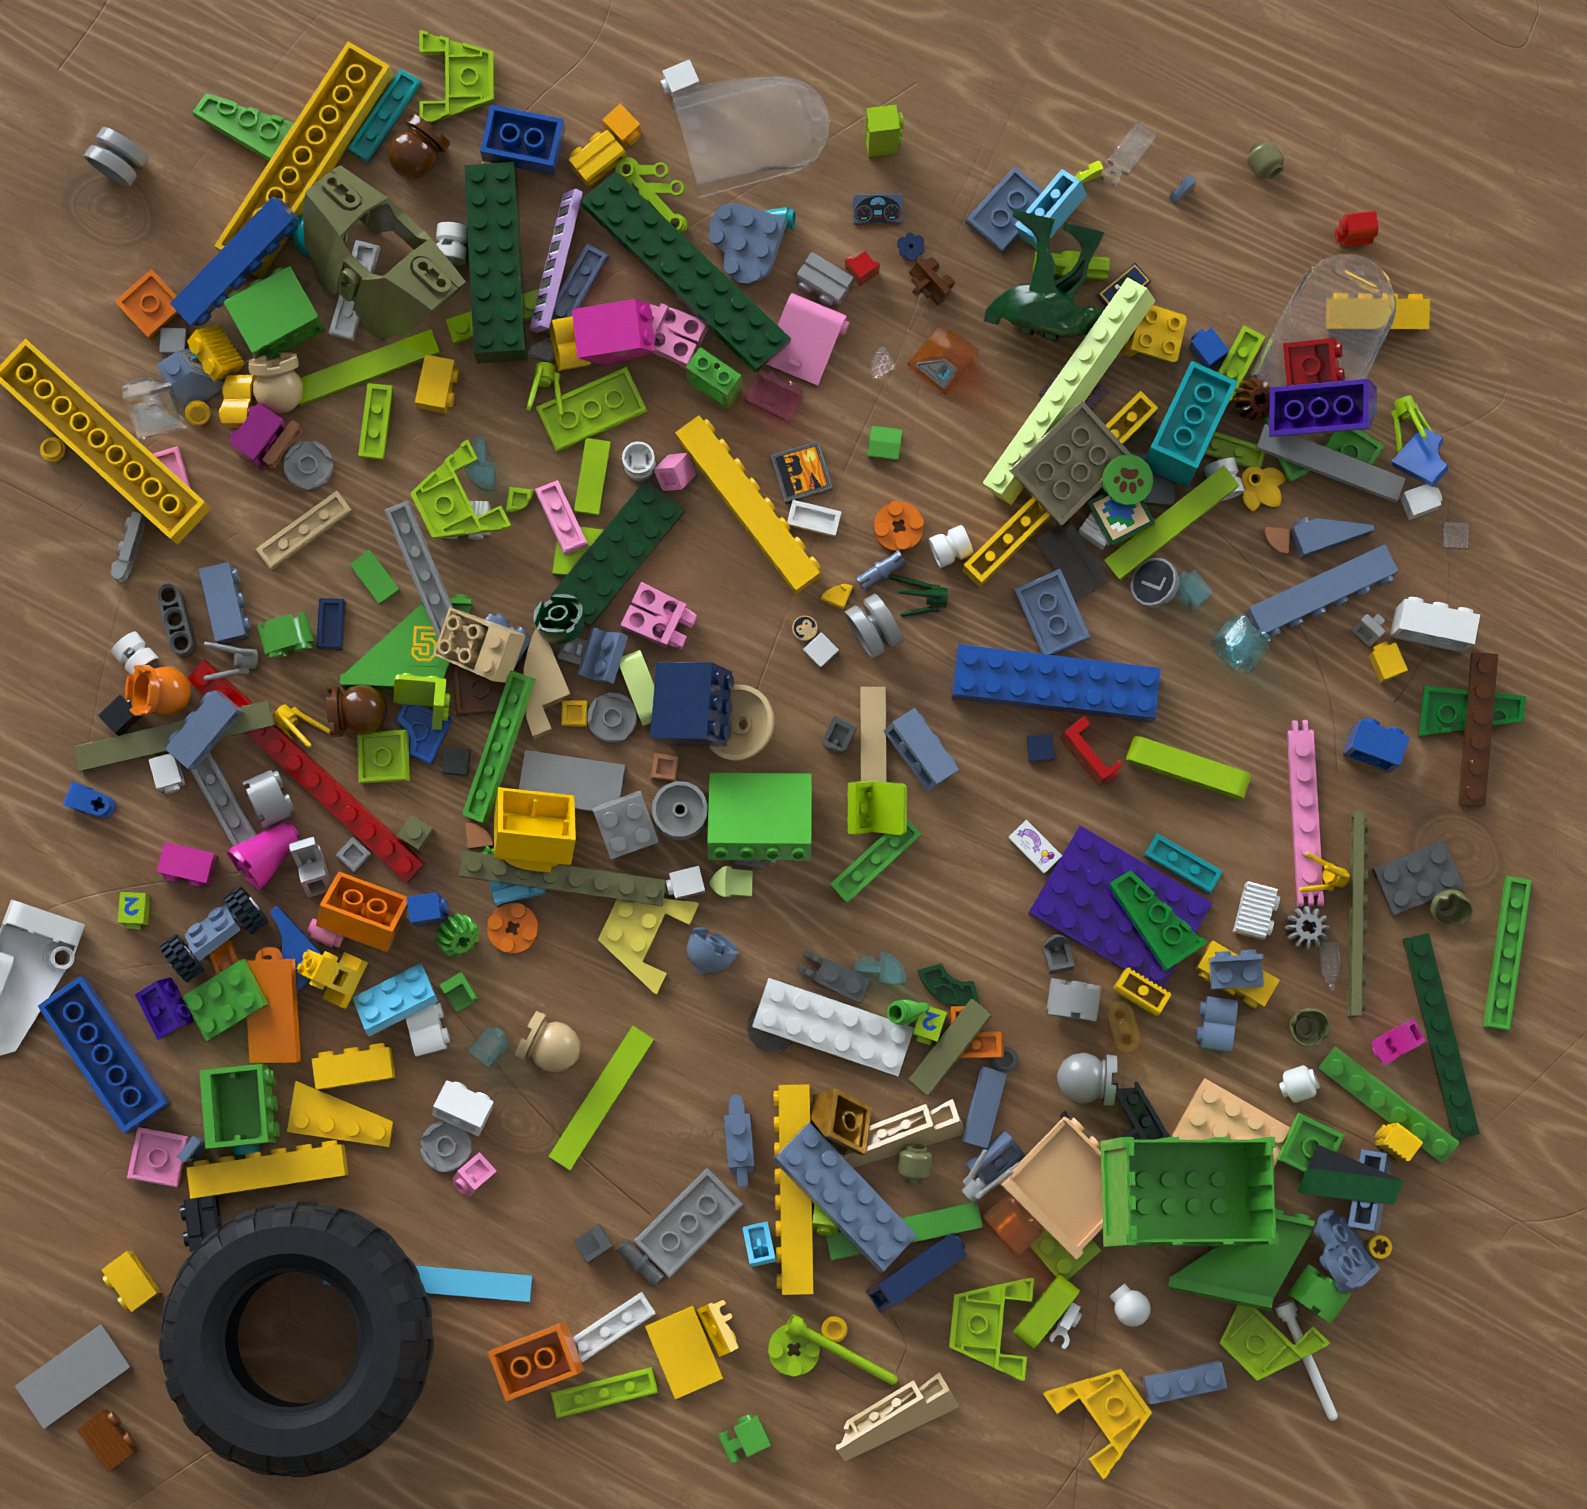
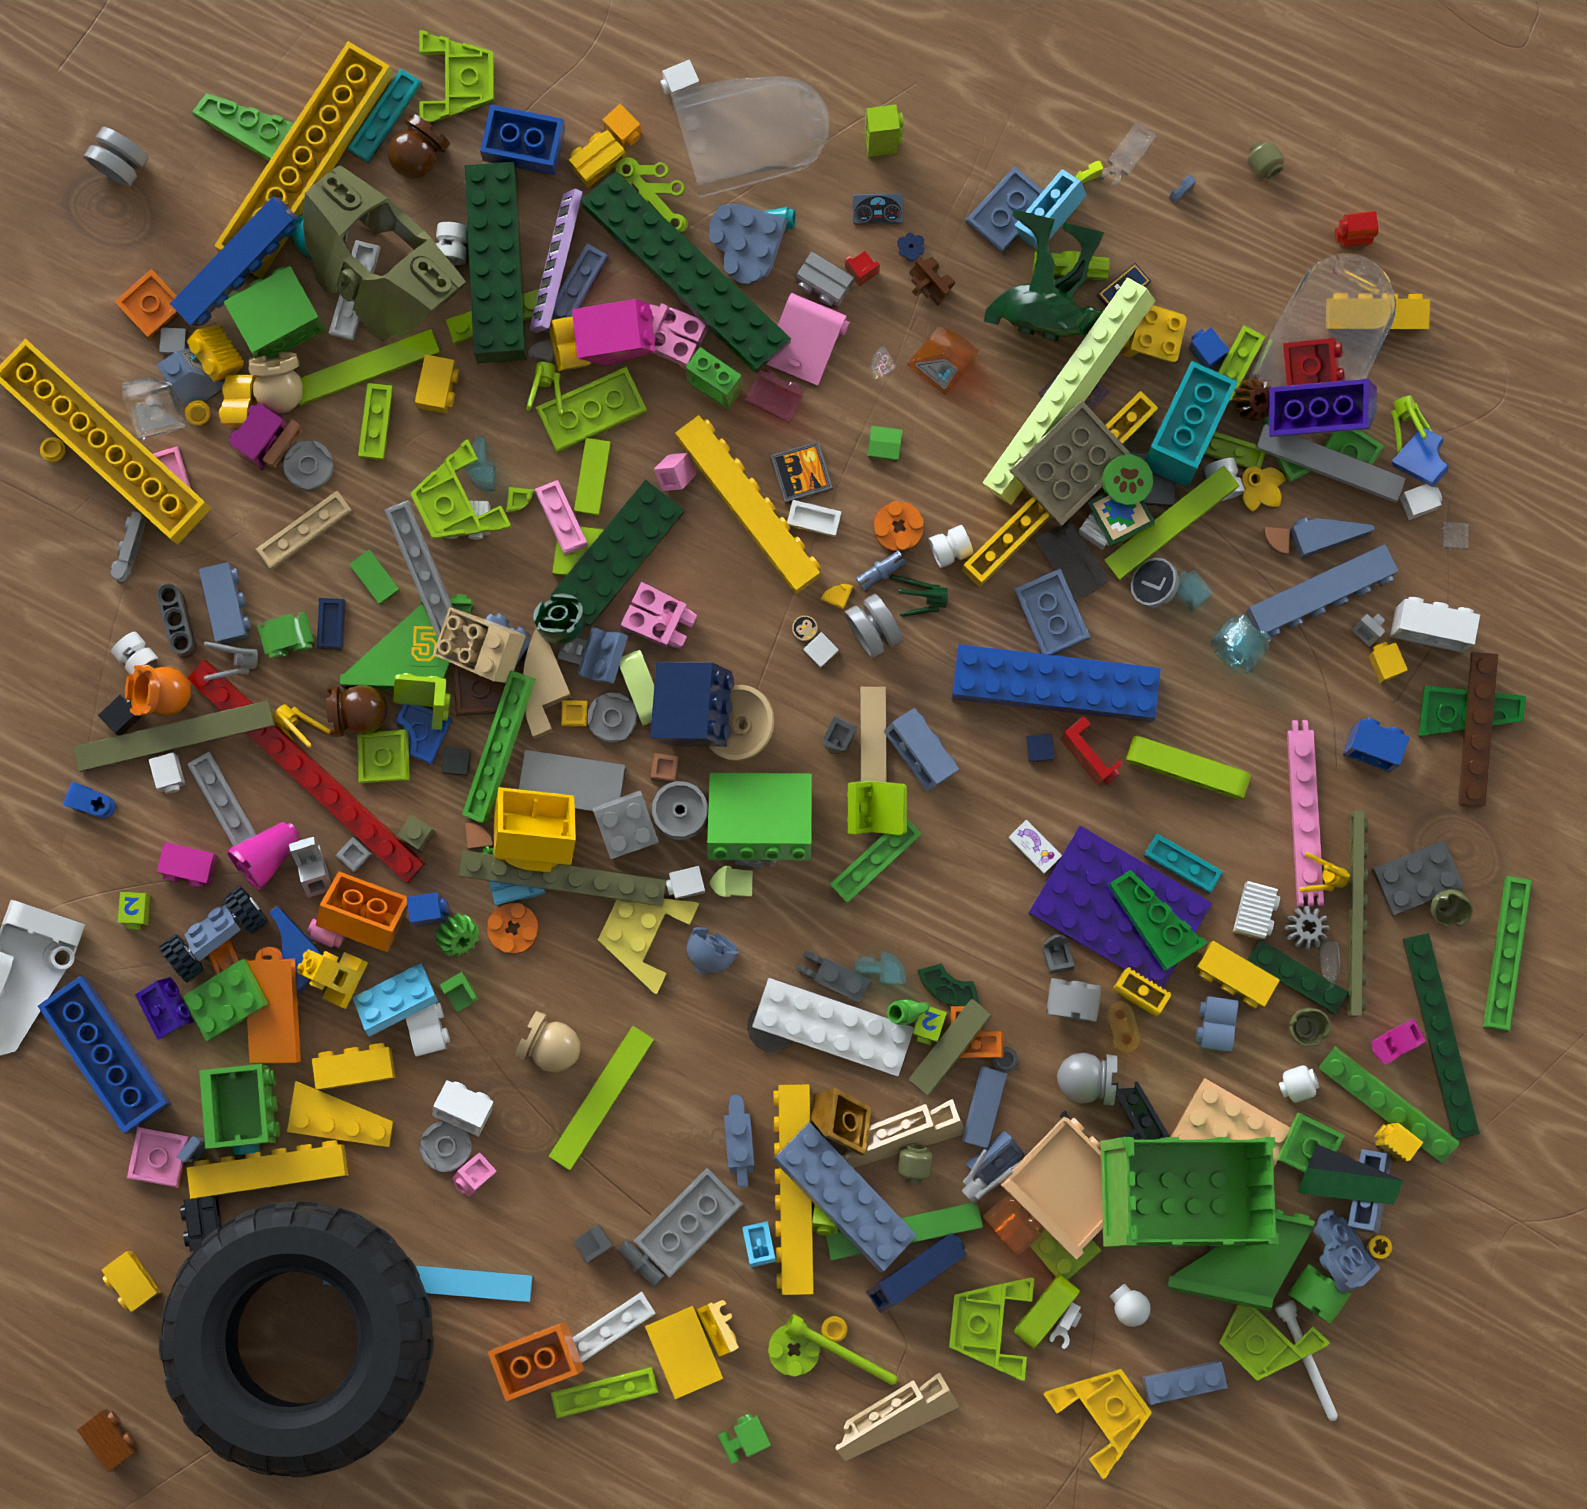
light grey tile [15,1324,132,1429] -> none
sand blue brick [165,690,243,770] -> none
light grey brick [242,770,294,829] -> none
clear light blue window [468,1027,510,1068] -> none
white wheel [622,441,656,481] -> none
sand blue bracket [1209,950,1264,990] -> none
none -> dark green plate [1247,940,1349,1015]

